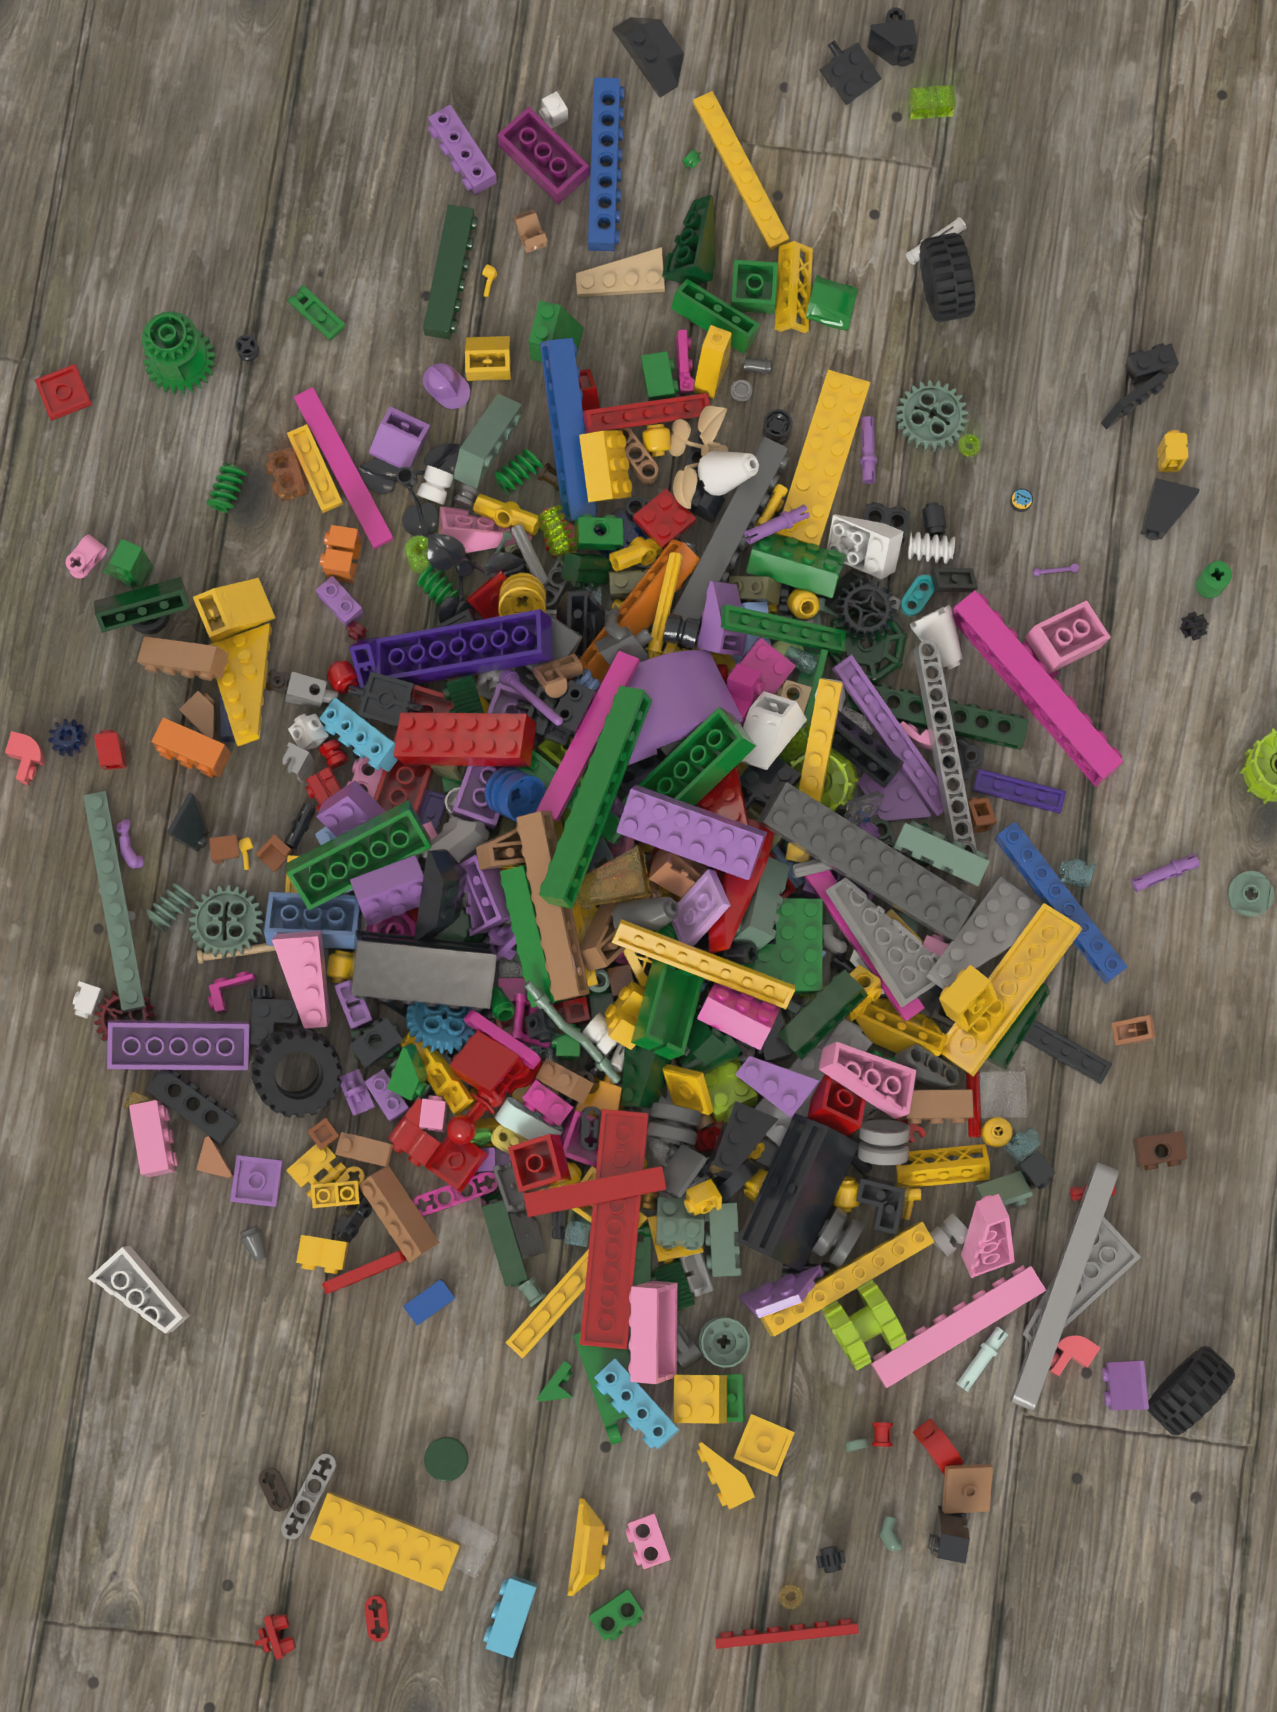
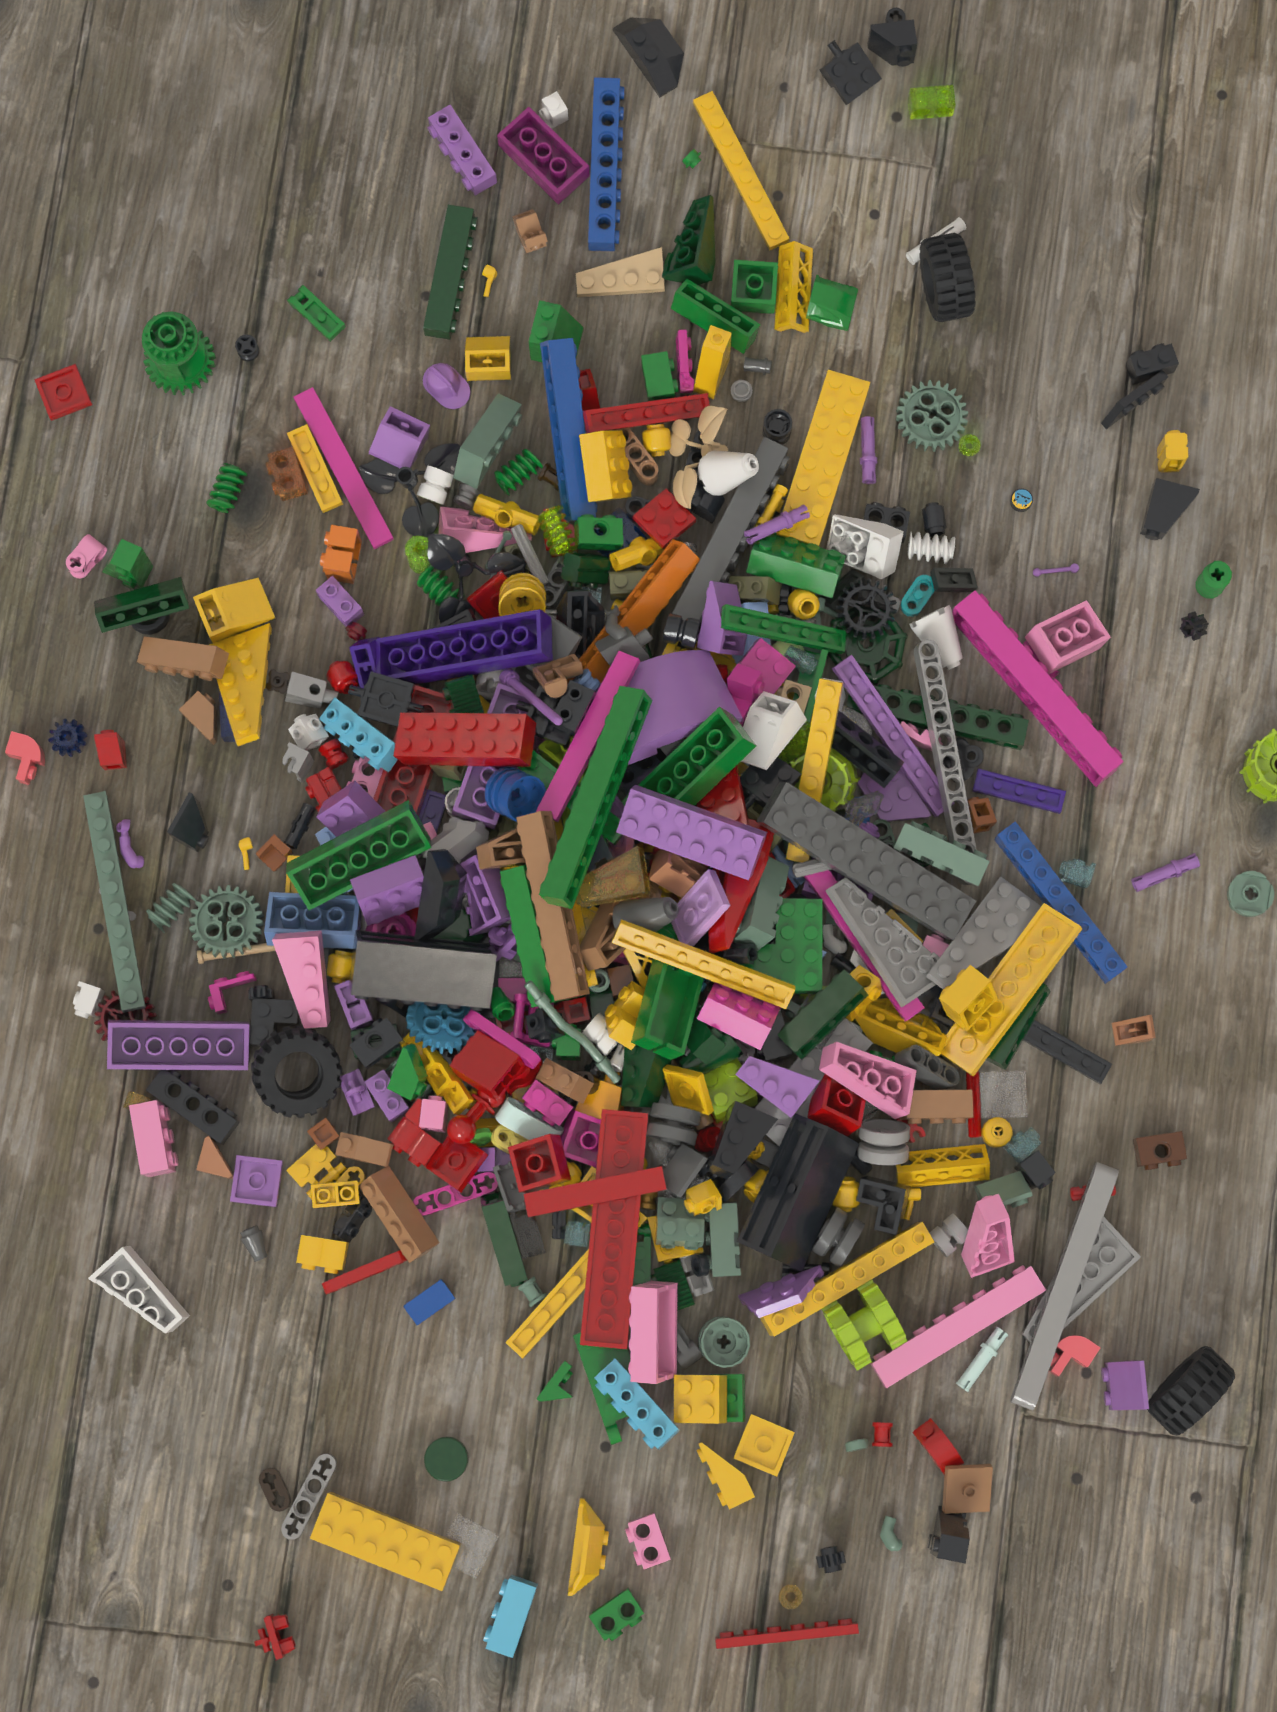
orange brick [151,717,231,778] -> none
dark orange panel [209,835,239,864] -> none
red beam [365,1595,390,1642] -> none
black beam [578,1106,602,1151] -> none
yellow axle [645,552,683,659] -> none
none -> black tile [691,1252,710,1277]

